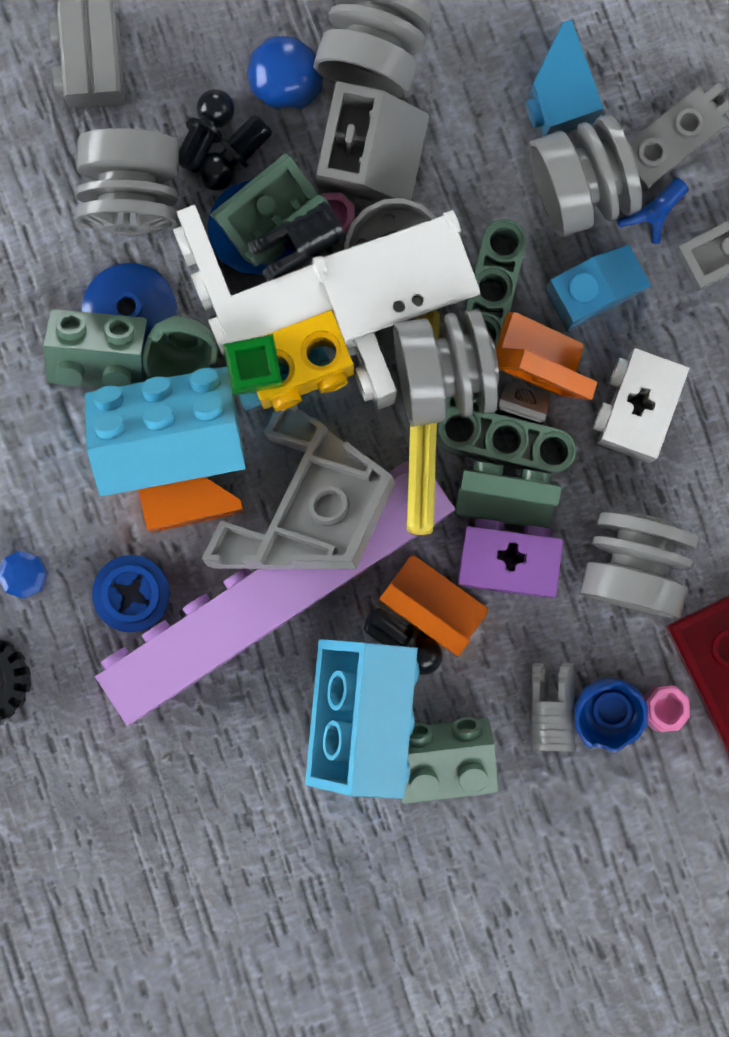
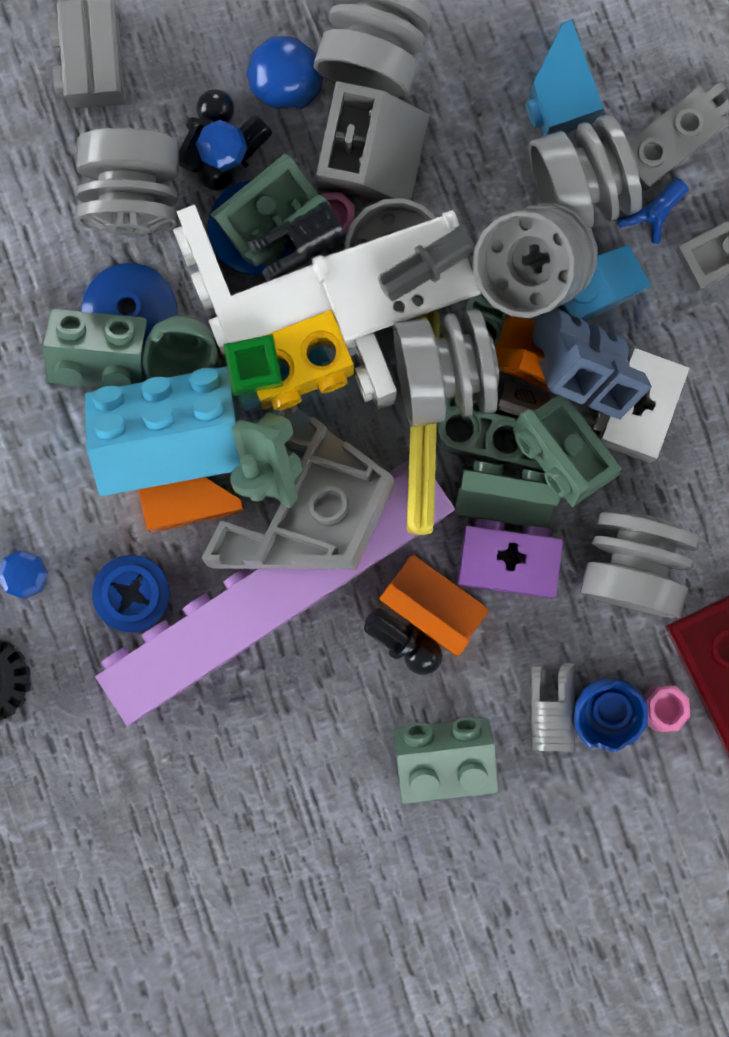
medium azure brick [305,639,419,799] -> none
none -> blue tile [196,120,248,172]
none -> sand green hips [231,413,303,508]
none -> dark grey axle [378,225,475,301]
none -> light grey wheel [473,203,598,318]
none -> sand green bracket [513,395,623,507]
none -> sand blue legs [533,308,652,420]

